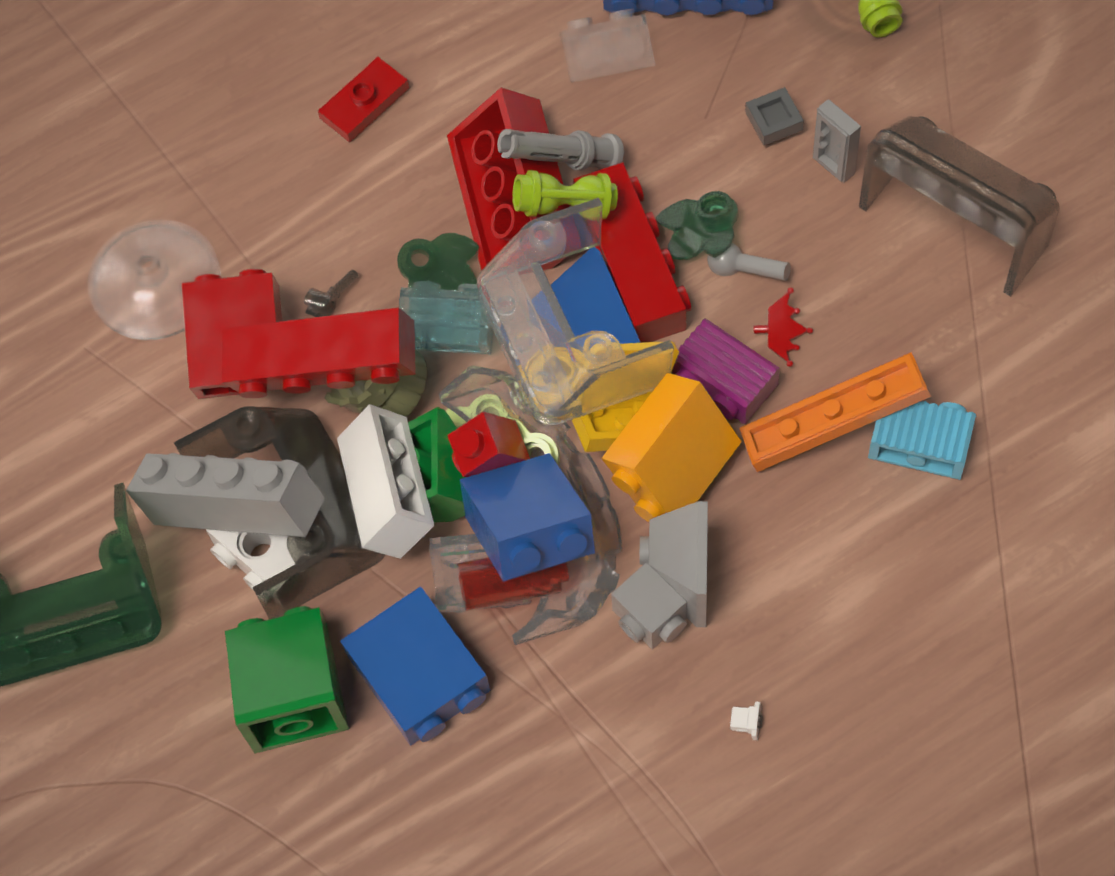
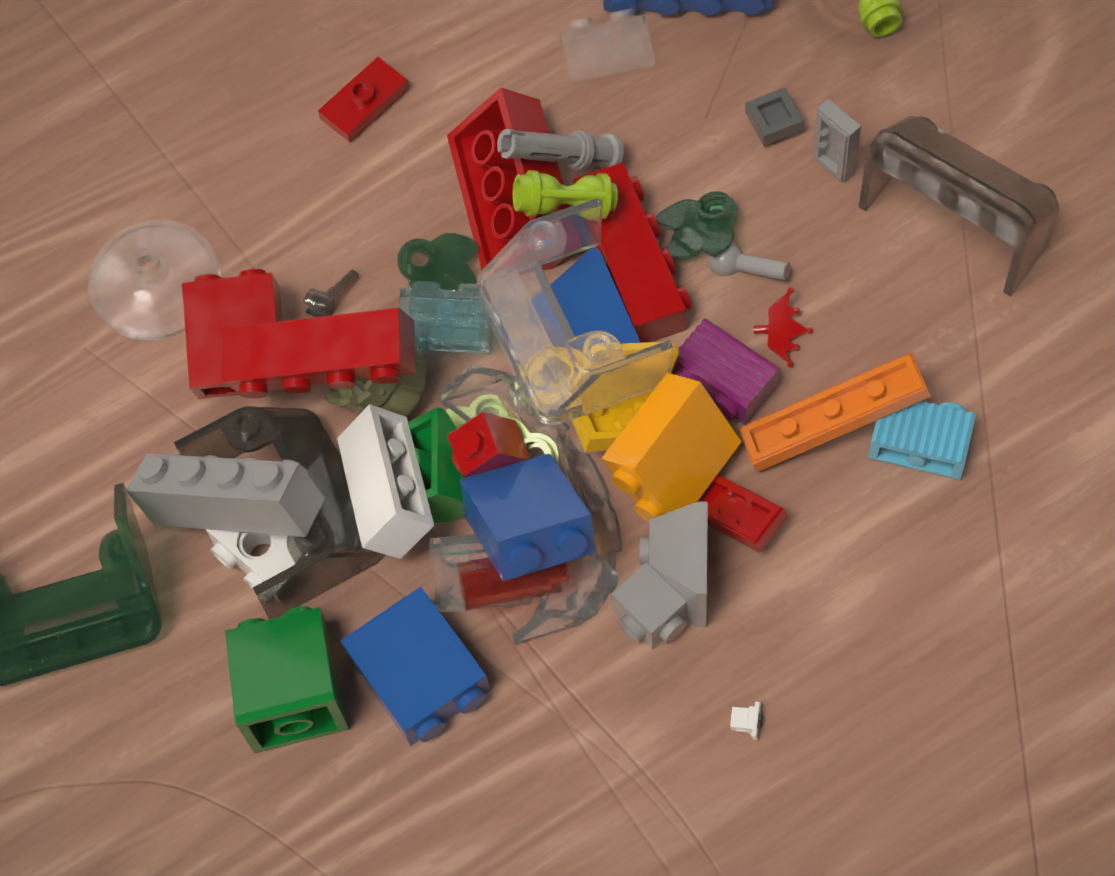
none -> red plate [697,474,787,553]

